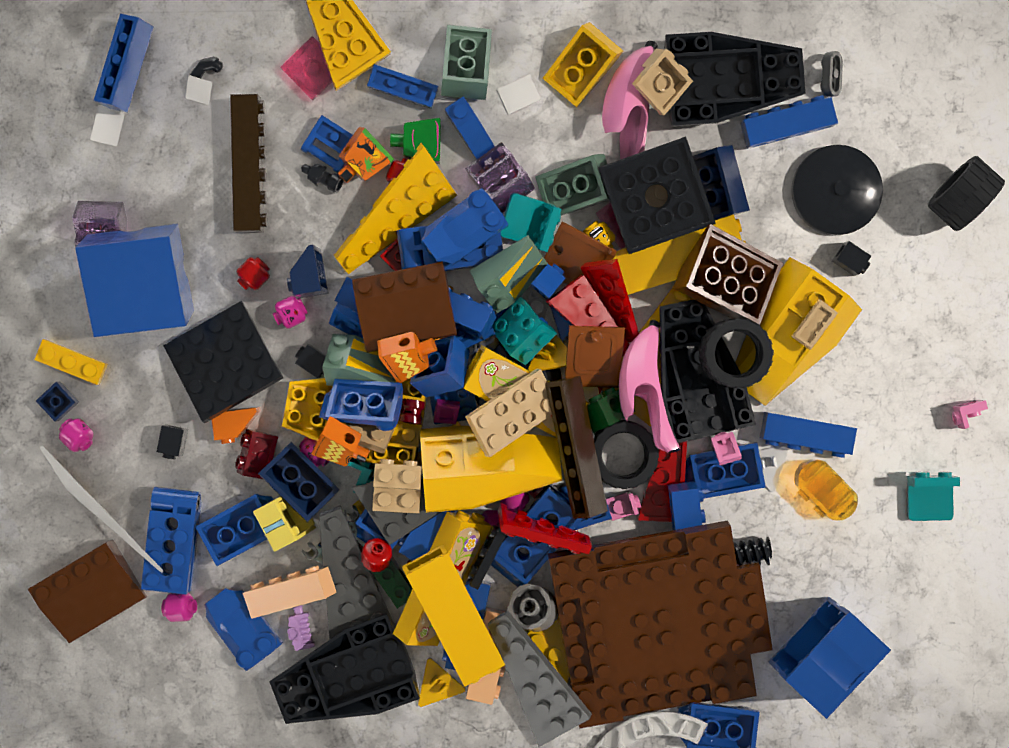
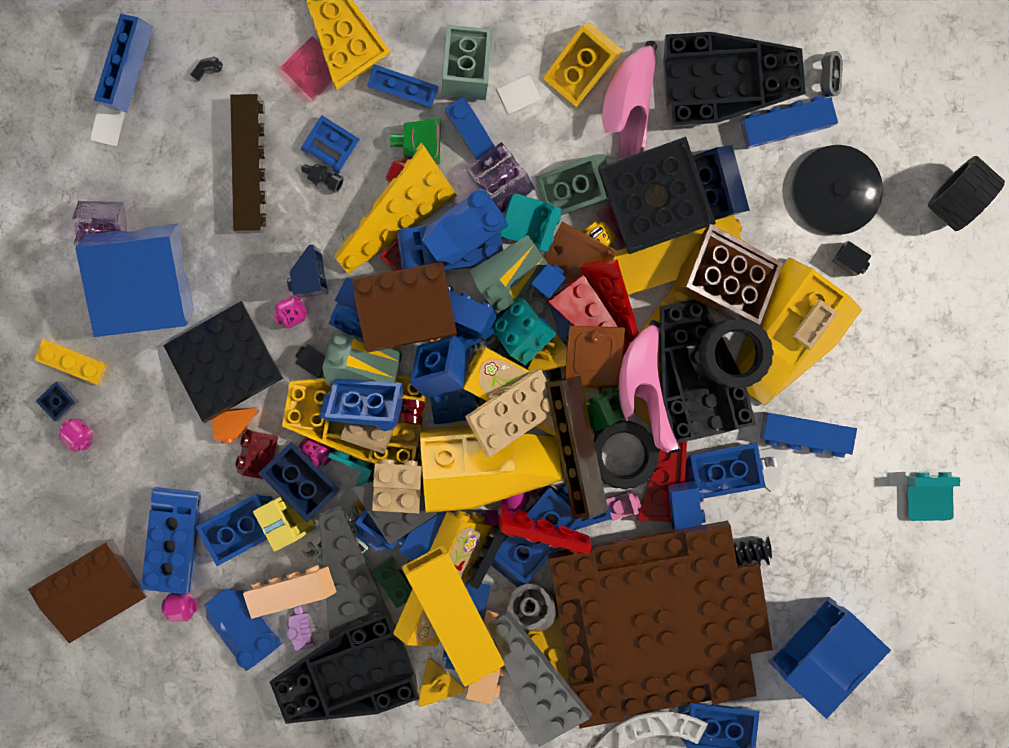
white sticker [40,444,163,573] -> none
black brick [156,425,188,460] -> none
white sticker [185,75,213,105] -> none
red head [236,257,270,290] -> none
orange torso [311,416,370,466] -> none
orange torso [337,127,394,183] -> none
red head [361,538,392,572] -> none
orange torso [377,332,437,383] -> none
magenta tile [433,399,460,425] -> none
tan plate [632,48,693,116] -> none
bright pink bracket [711,432,742,465] -> none
clear yellow brick [794,459,858,521] -> none
bright pink bracket [952,400,988,429] -> none

